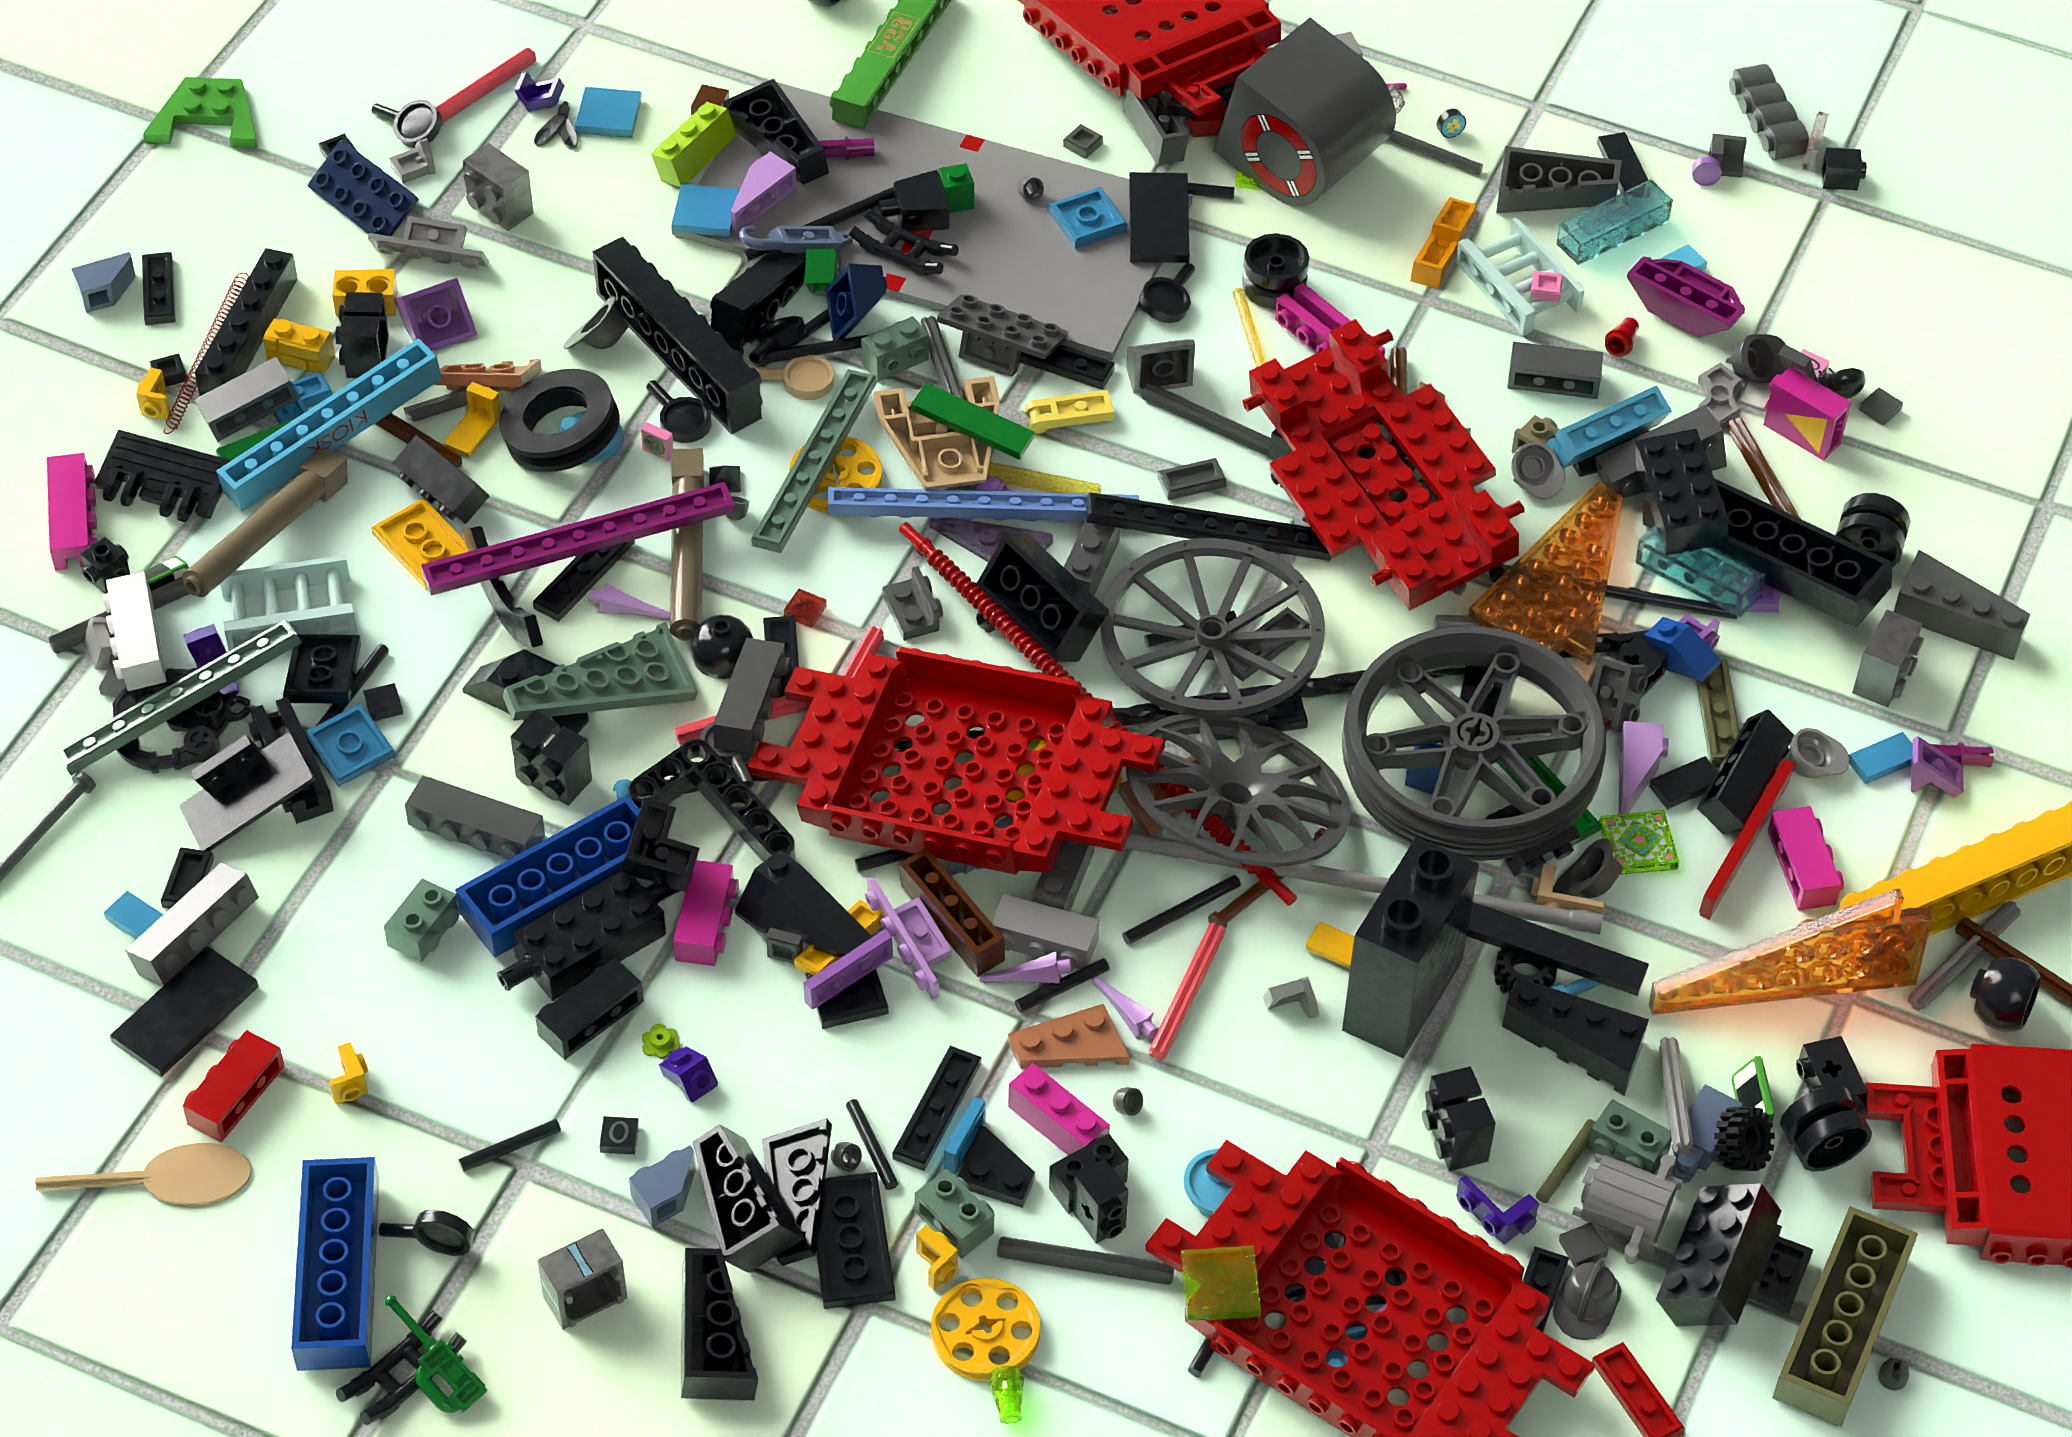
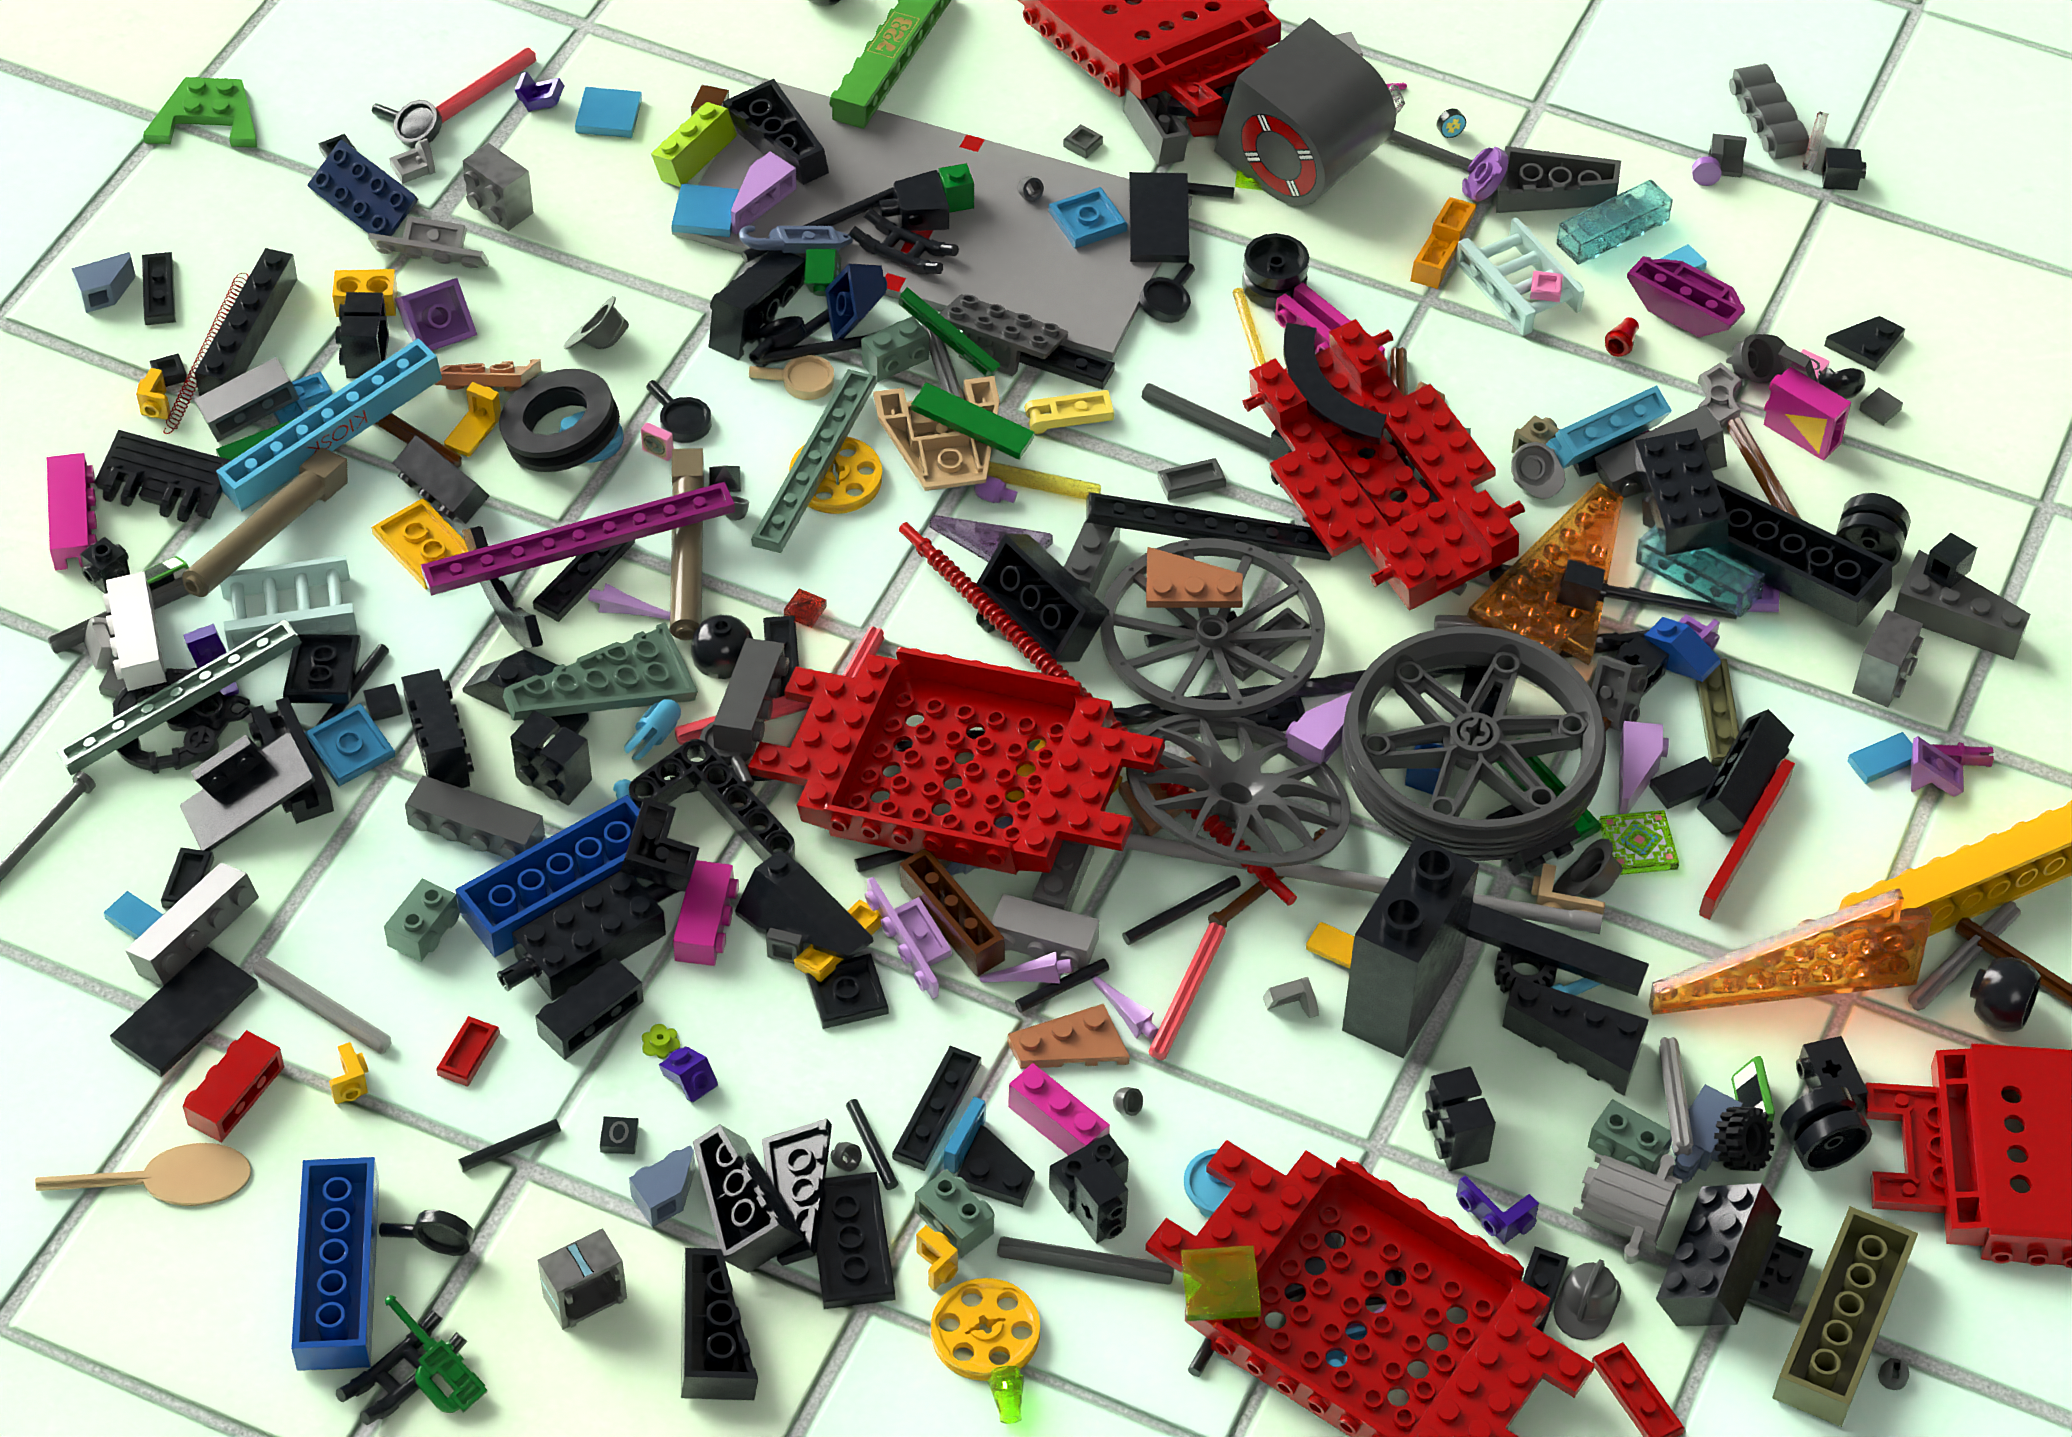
yellow brick [263,318,335,375] -> none
dark grey tile [403,390,468,422] -> none
dark grey piece [534,101,578,149] -> none
black brick [592,236,763,435] -> none
medium lavender tile [803,929,893,1010] -> none
magenta axle [819,136,875,160] -> none
medium blue plate [828,487,1140,522] -> none
dark grey bracket [882,566,943,641] -> none
flat silver slope [1126,339,1195,394] -> none
dark grey brick [1507,342,1603,399] -> none
olive bar [1536,1119,1596,1203] -> none
dark grey tile [1559,1223,1609,1268] -> none
black tile [1597,132,1654,202] -> none
dark pink brick [1767,806,1844,910] -> none
light grey hat [1789,728,1849,778] -> none
none -> light grey axle [253,957,392,1054]
none -> black wedge [401,668,474,788]
none -> red tile [436,1016,500,1087]
none -> medium azure arm [624,699,681,760]
none -> green tile [898,287,1000,377]
none -> nougat wing [1146,547,1243,608]
none -> black tile [1283,323,1387,445]
none -> lavender slope [1285,691,1353,764]
none -> medium lavender tile [1462,146,1508,202]
none -> black brick [1556,559,1608,613]
none -> black wing [1824,316,1906,371]
none -> black brick [1923,532,1978,589]

